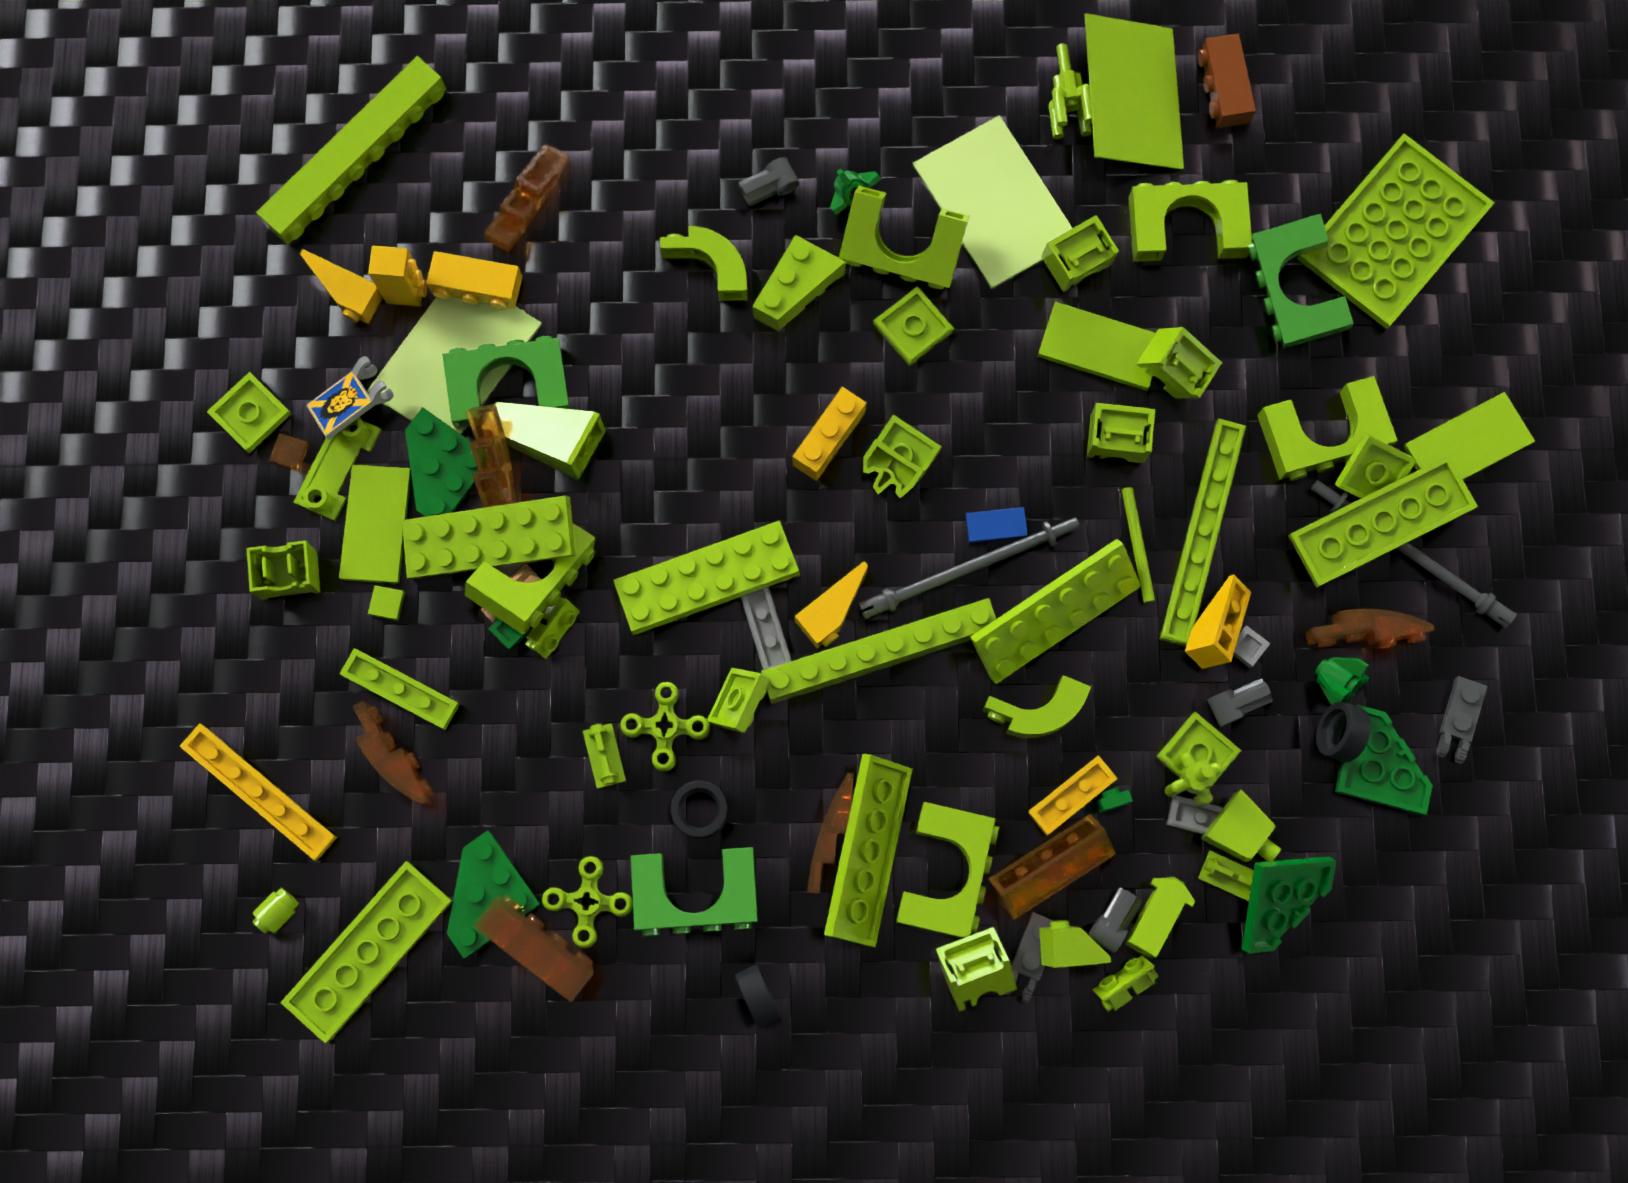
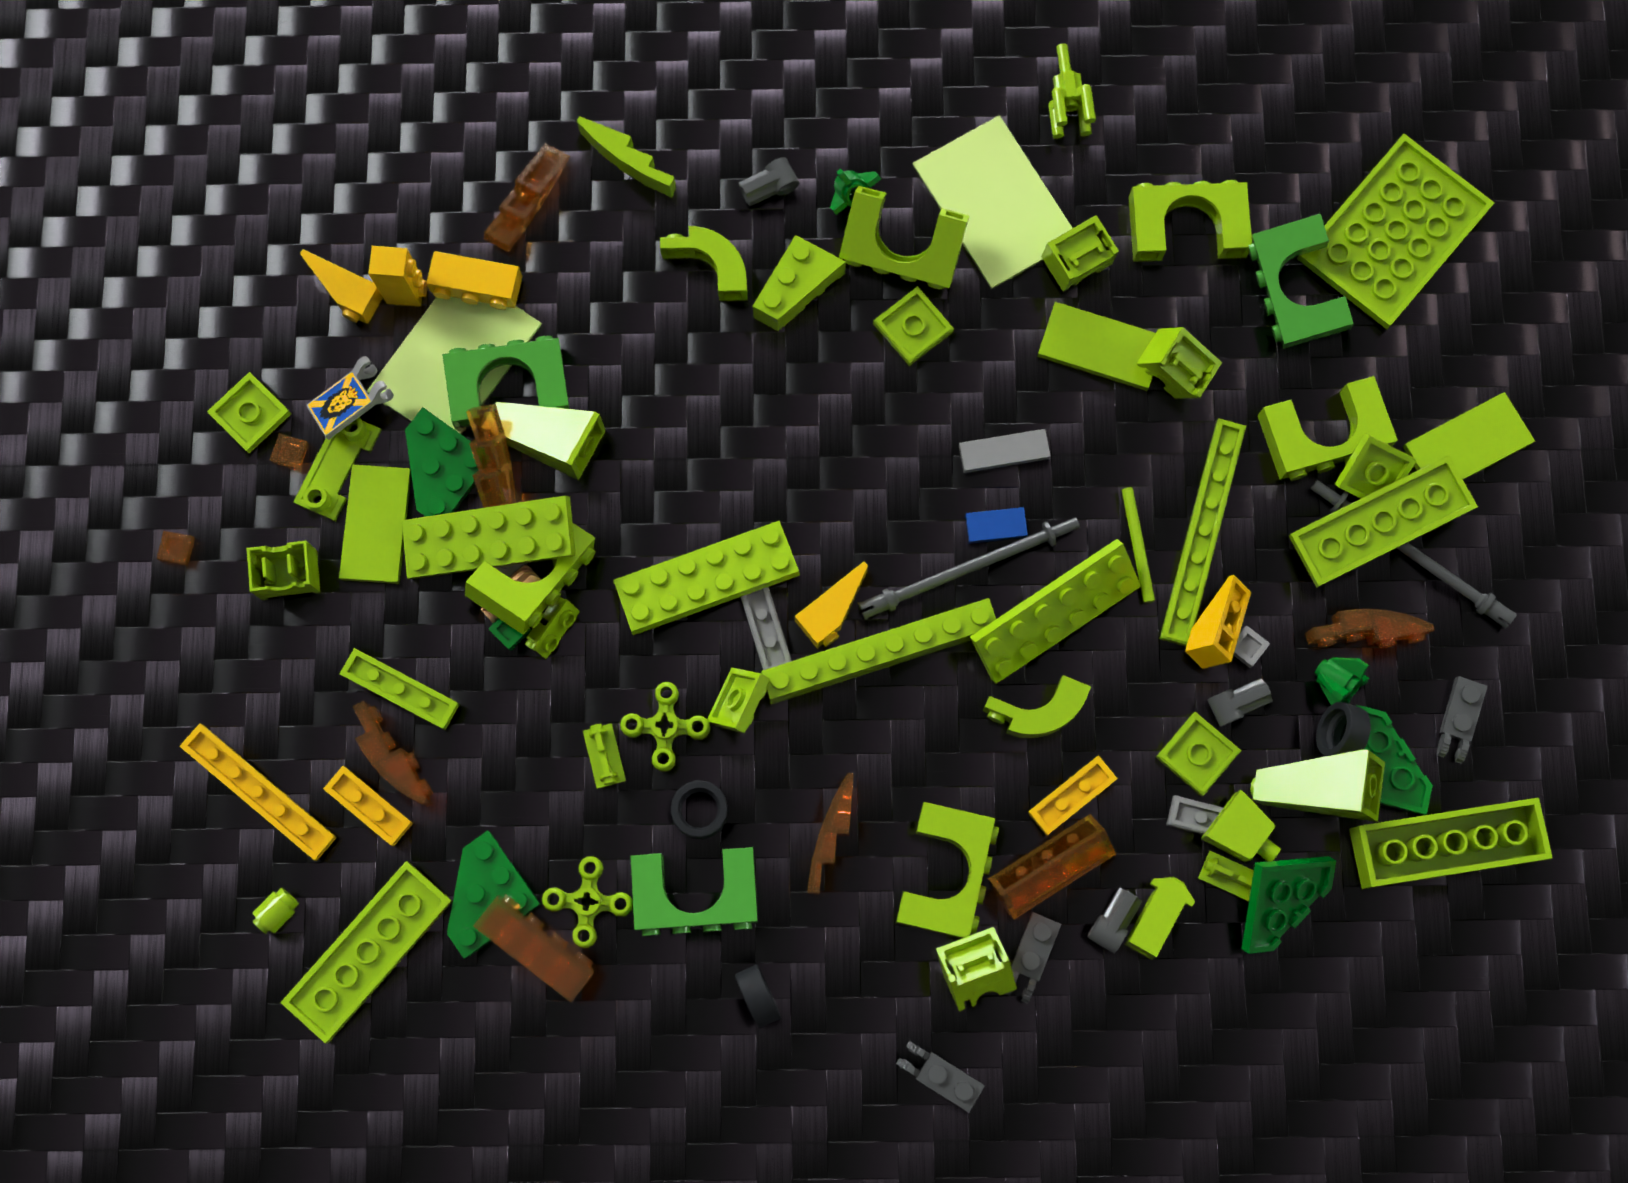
lime brick [256,56,446,245] -> none
lime tile [368,585,405,621] -> none
yellow brick [792,387,867,481] -> none
lime plate [824,754,912,947] -> none
lime plate [863,415,942,498] -> none
lime slope [1039,921,1111,968] -> none
lime piece [1084,13,1184,170] -> none
lime piece [1087,403,1155,463] -> none
lime hinge [1092,955,1158,1012] -> none
green plate [1096,787,1133,813] -> none
lime plant [1165,752,1222,807] -> none
dark orange brick [1198,33,1256,128] -> none
none -> clear orange tile [156,531,195,566]
none -> yellow plate [323,766,413,847]
none -> lime slope [577,116,676,197]
none -> dark grey hinge [896,1041,985,1113]
none -> light grey tile [959,429,1051,473]
none -> slope [1250,750,1385,822]
none -> lime brick [1349,797,1553,889]

